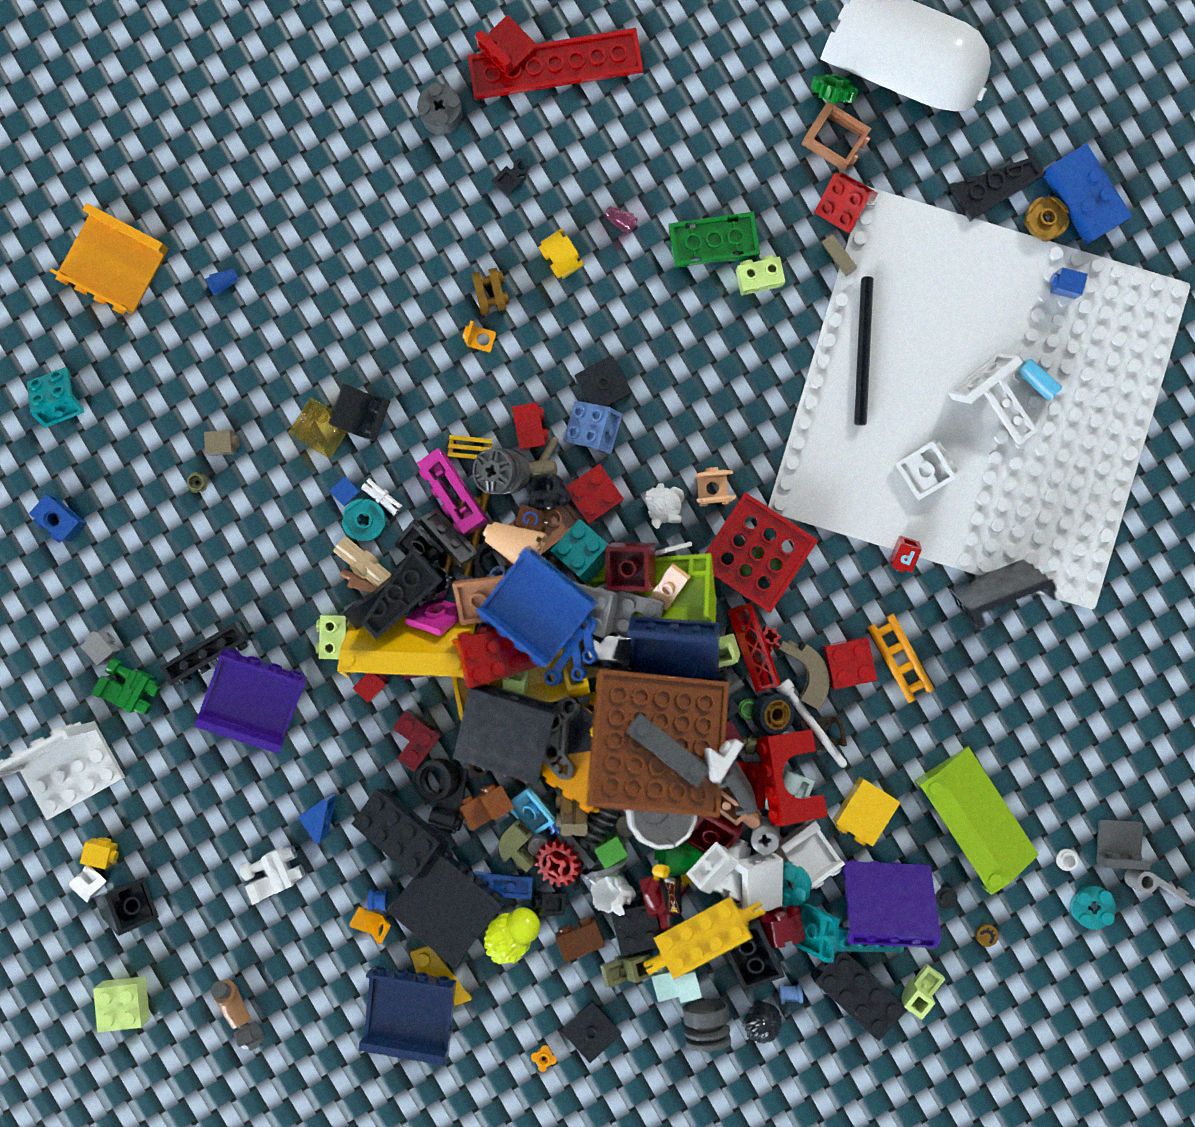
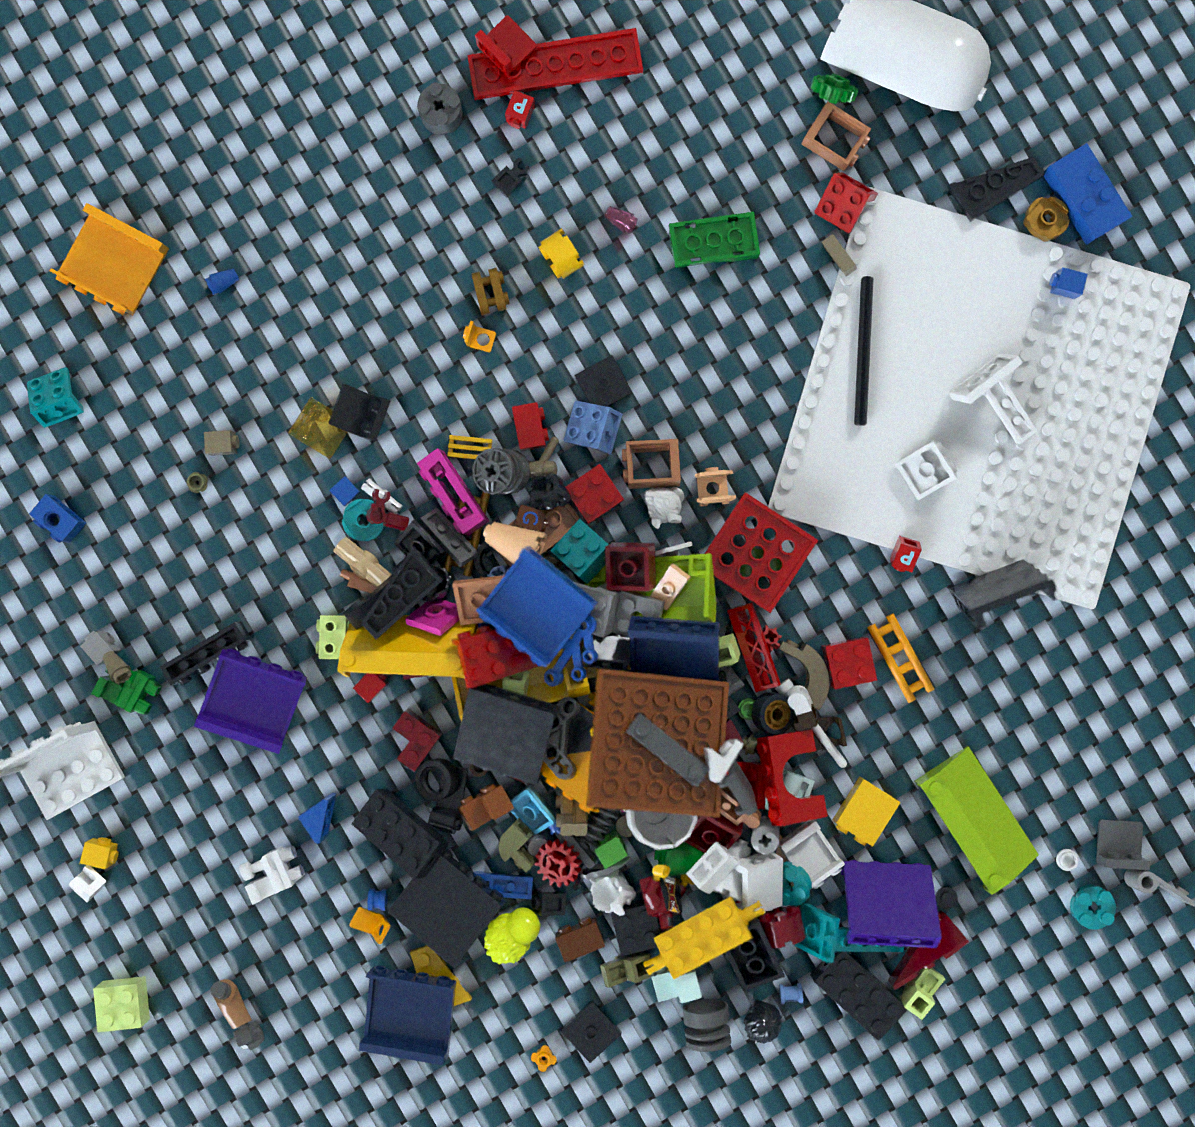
black slope [94,877,159,936] -> none
yellowish green brick [736,255,785,296] -> none
pearl gold tile [975,923,999,947] -> none
medium azure brick [1016,359,1062,401] -> none
none -> dark tan cone [102,651,132,684]
none -> dark red bar [366,489,409,531]
none -> red brick [505,90,535,129]
none -> nougat window [622,439,681,489]
none -> leg [788,685,818,732]
none -> dark red wedge [888,910,969,990]

